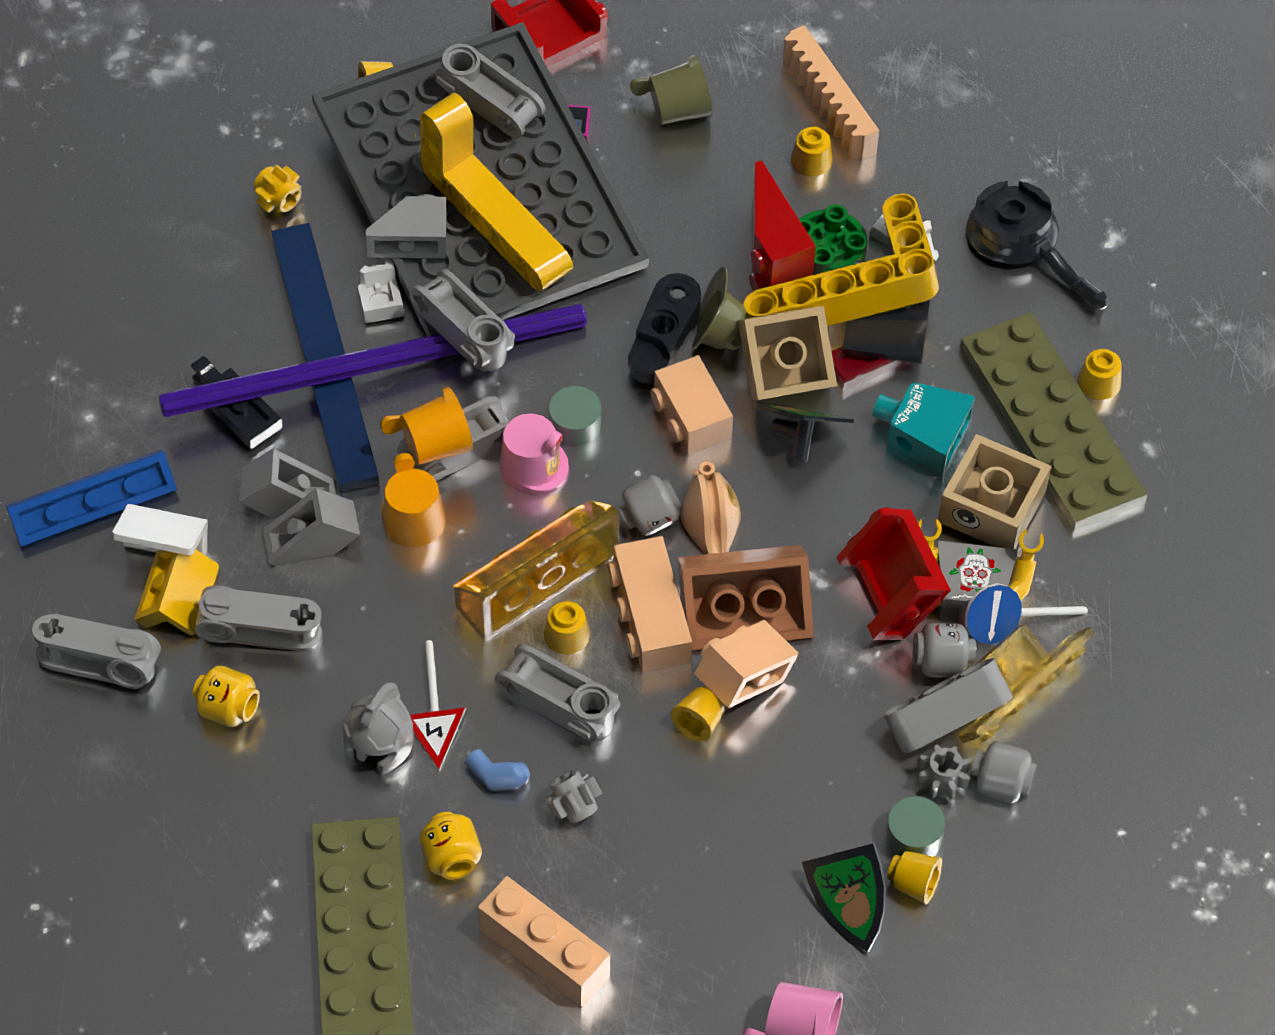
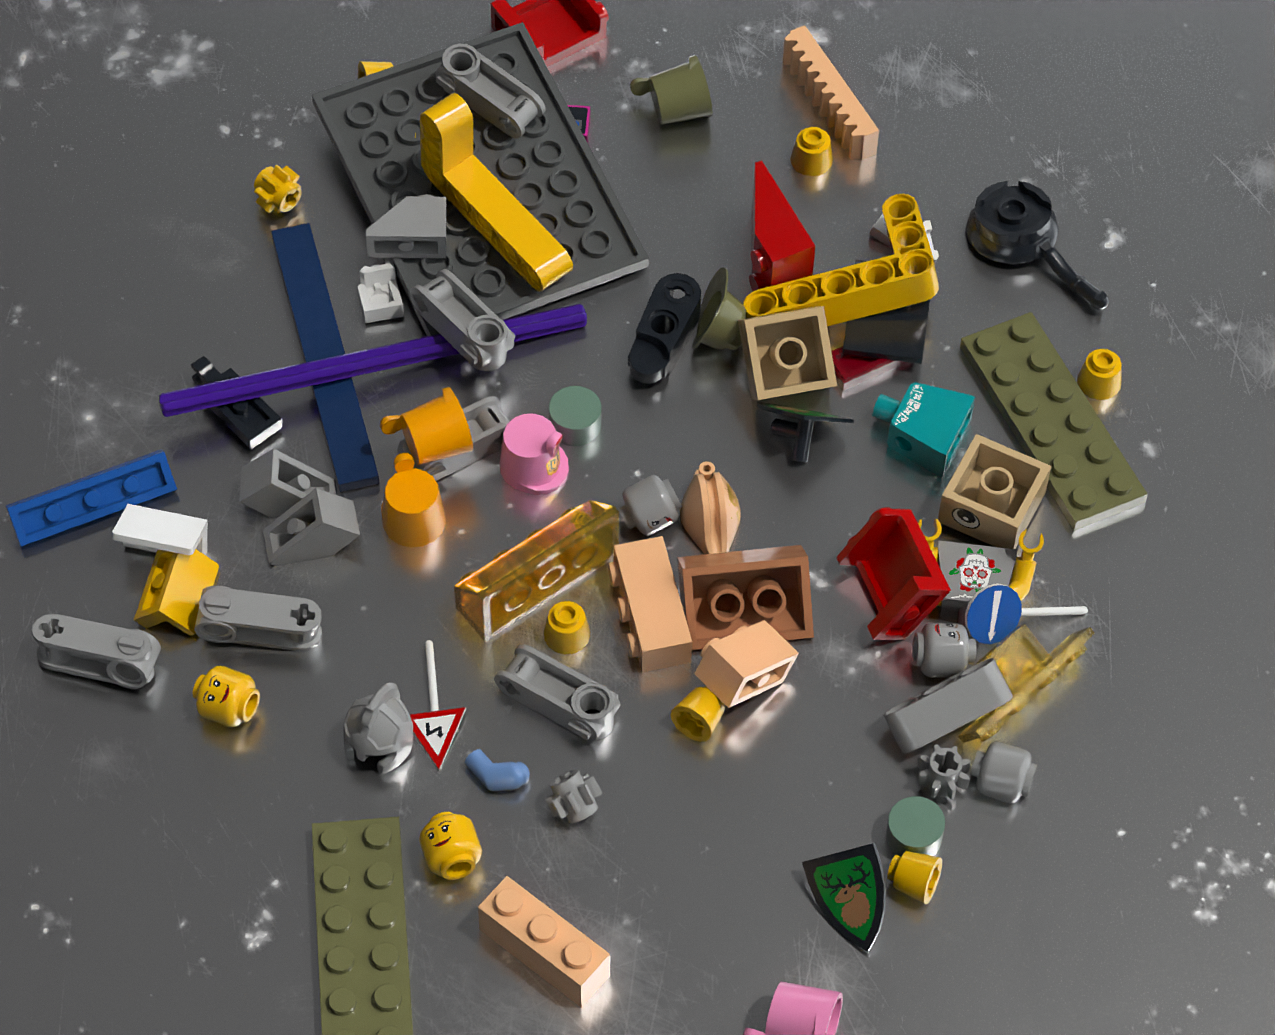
light nougat brick [651,355,733,455] -> none
green tile [799,204,868,275] -> none

